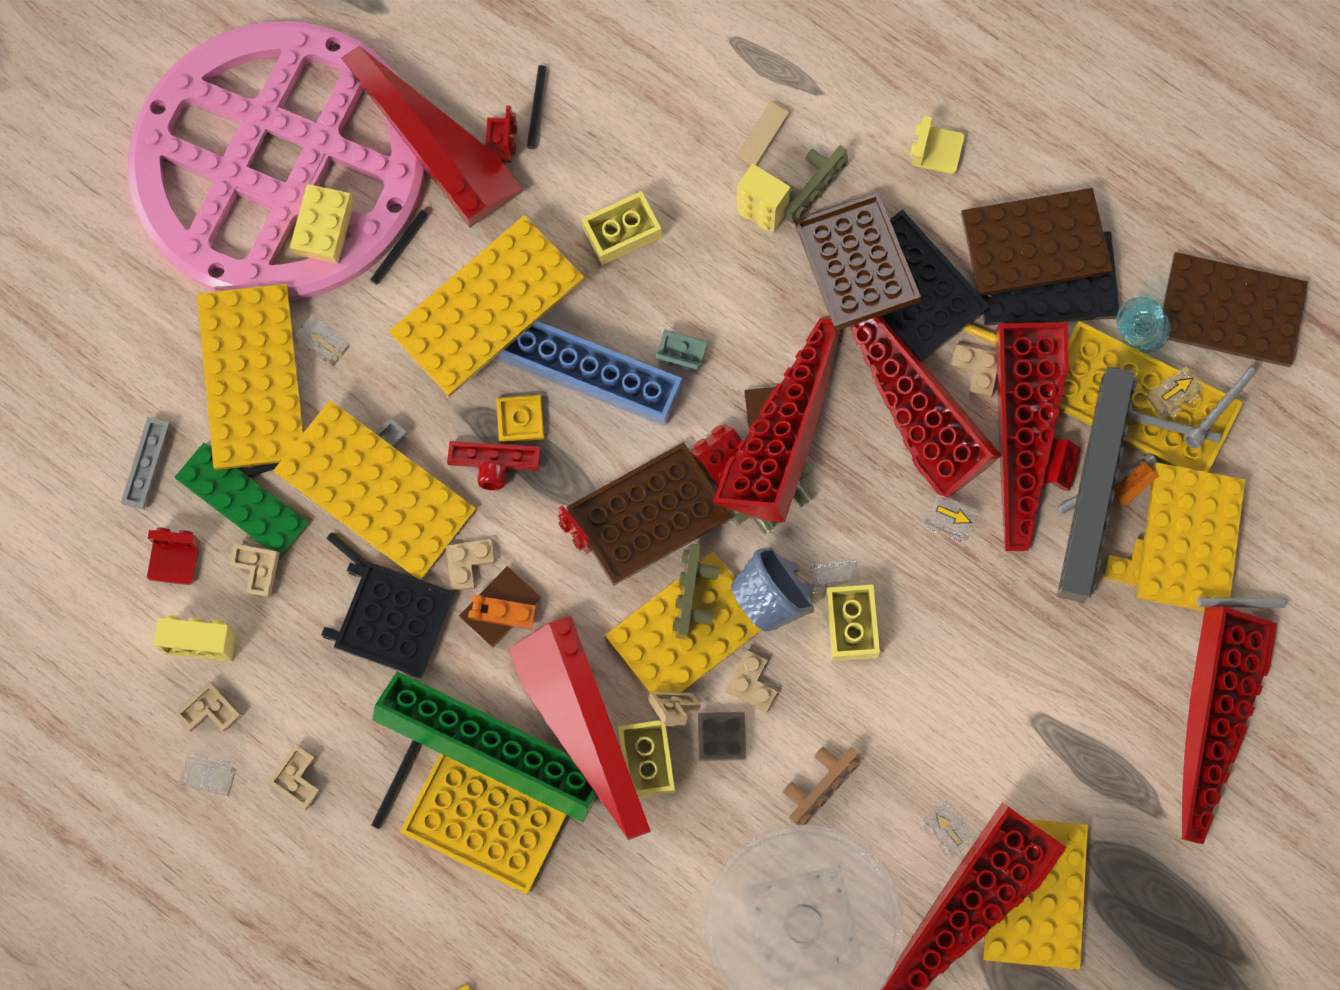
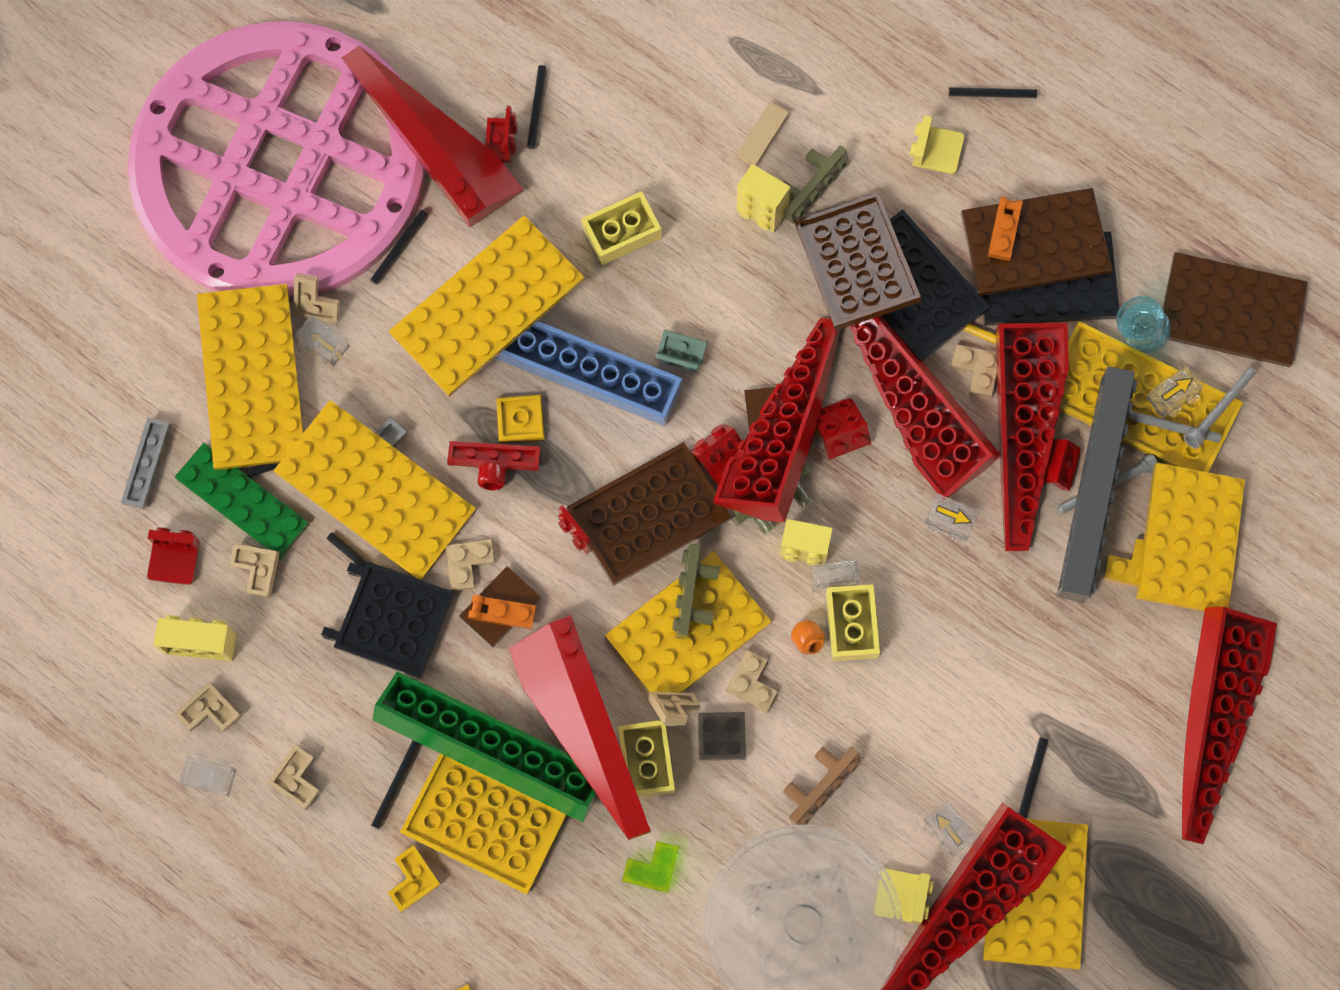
light yellow brick [290,184,355,264] -> none
sand blue piece [731,548,814,631] -> none
orange plate [1112,461,1159,507] -> none
light grey bar [1197,597,1286,608] -> none
none -> tan plate [293,273,340,324]
none -> yellow plate [387,845,441,913]
none -> clear neon green plate [622,841,680,894]
none -> light yellow brick [780,519,832,567]
none -> orange head [791,620,825,655]
none -> red bracket [816,398,871,460]
none -> light yellow bracket [873,868,934,925]
none -> black bar [948,87,1037,98]
none -> orange plate [987,196,1023,261]
none -> black bar [1019,737,1048,819]

